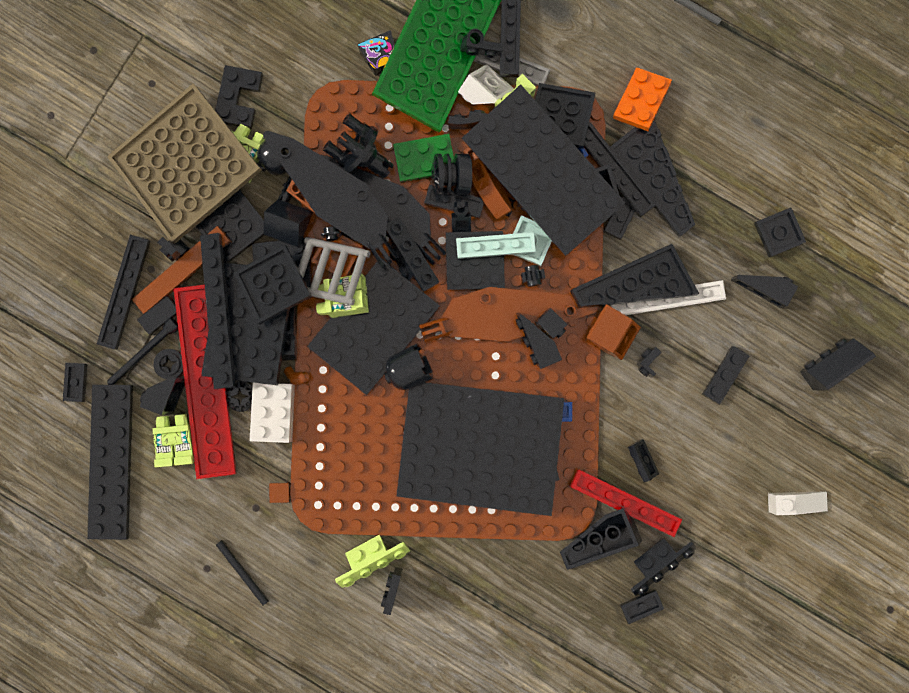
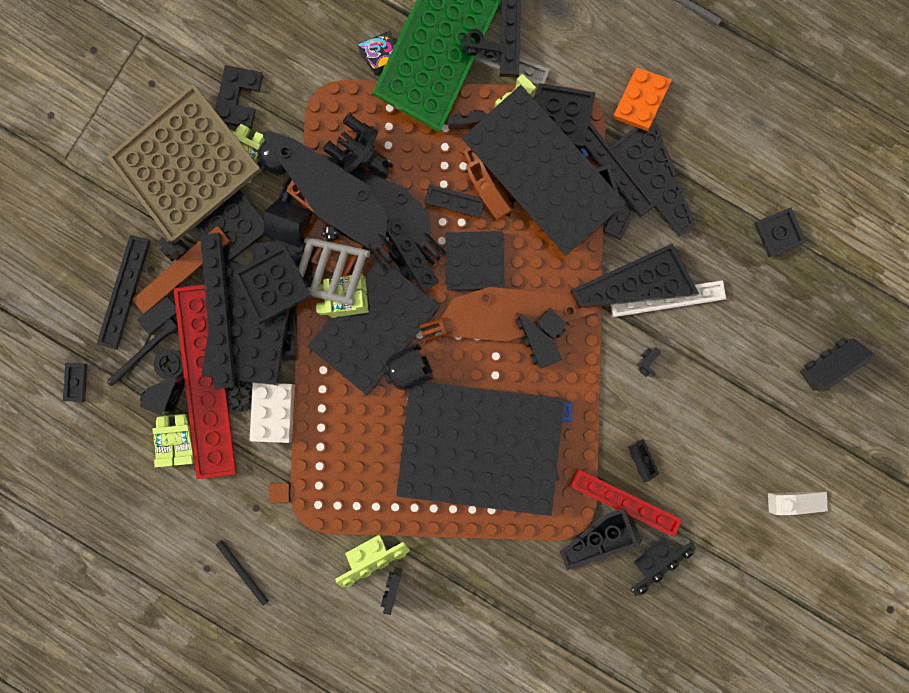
black plate [87,385,133,540] -> none
dark orange arm [284,367,310,385] -> none
green plate [393,134,454,183] -> none
black wheel [431,154,472,195] -> none
black plate [451,202,471,232] -> none
light aqua plate [456,232,536,259] -> none
white slope [458,64,514,104] -> none
light aqua plate [513,215,552,267] -> none
black gear [521,265,545,287] -> none
dark orange slope [586,304,641,360] -> none
black plate [619,589,664,624] -> none
black plate [702,346,750,405] -> none
black slope [731,275,798,308] -> none

